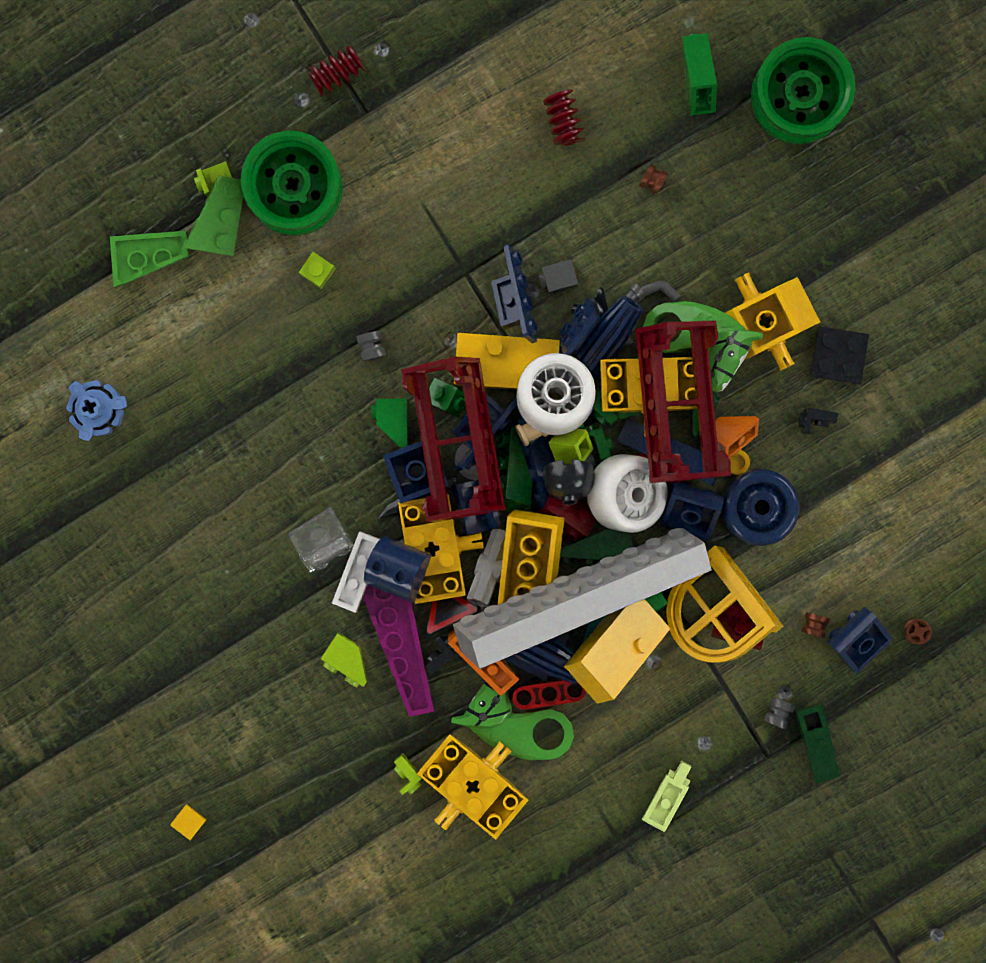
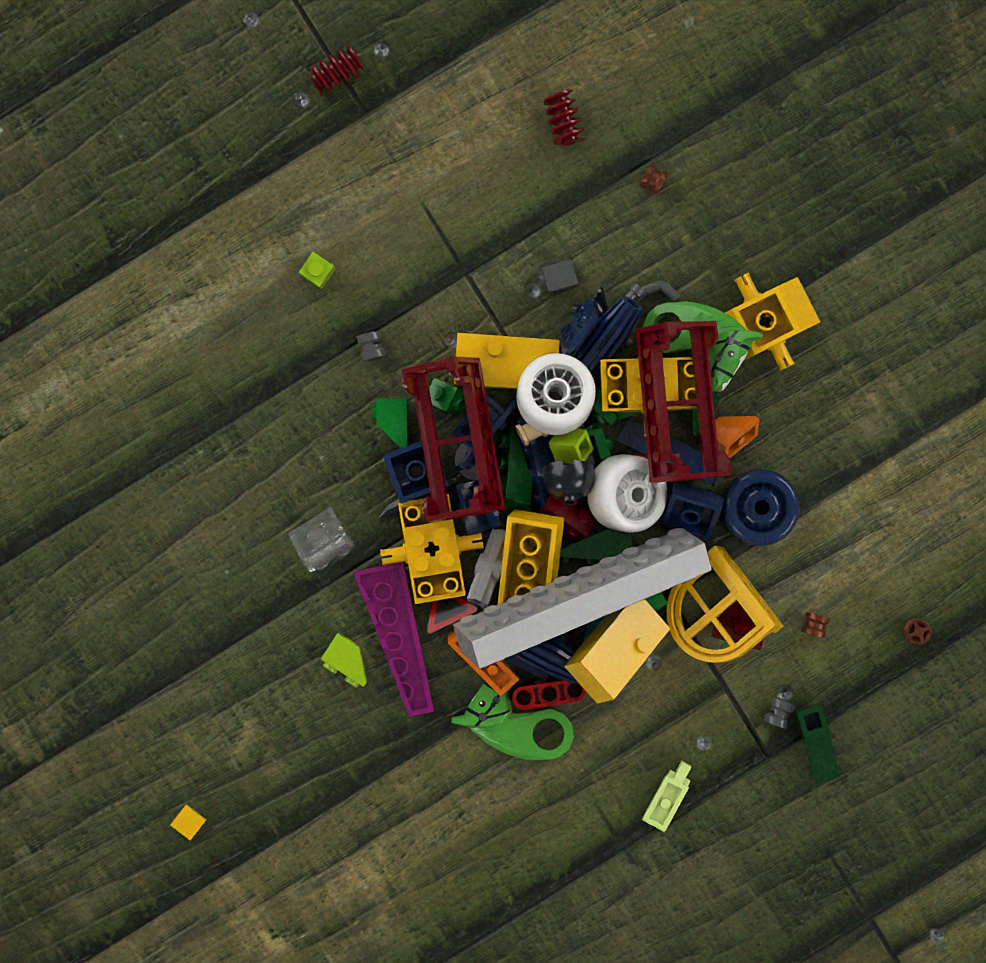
medium blue piece [67,380,127,441] -> none
bright green wing [110,231,189,288] -> none
bright green wing [182,176,243,256] -> none
lime bracket [194,162,232,197] -> none
green wheel [241,131,343,236] -> none
white hinge [332,531,380,613] -> none
dark blue brick [364,536,432,603] -> none
lime bracket [394,753,422,795] -> none
yellow slope [417,734,529,840] -> none
black bracket [425,635,456,675] -> none
dark blue bracket [491,244,538,344] -> none
green slope [682,33,717,116] -> none
yellow tile [730,450,750,475] -> none
green wheel [751,37,856,145] -> none
black bracket [798,408,838,434] -> none
black plate [810,326,869,385] -> none
dark blue brick [827,607,893,674] -> none

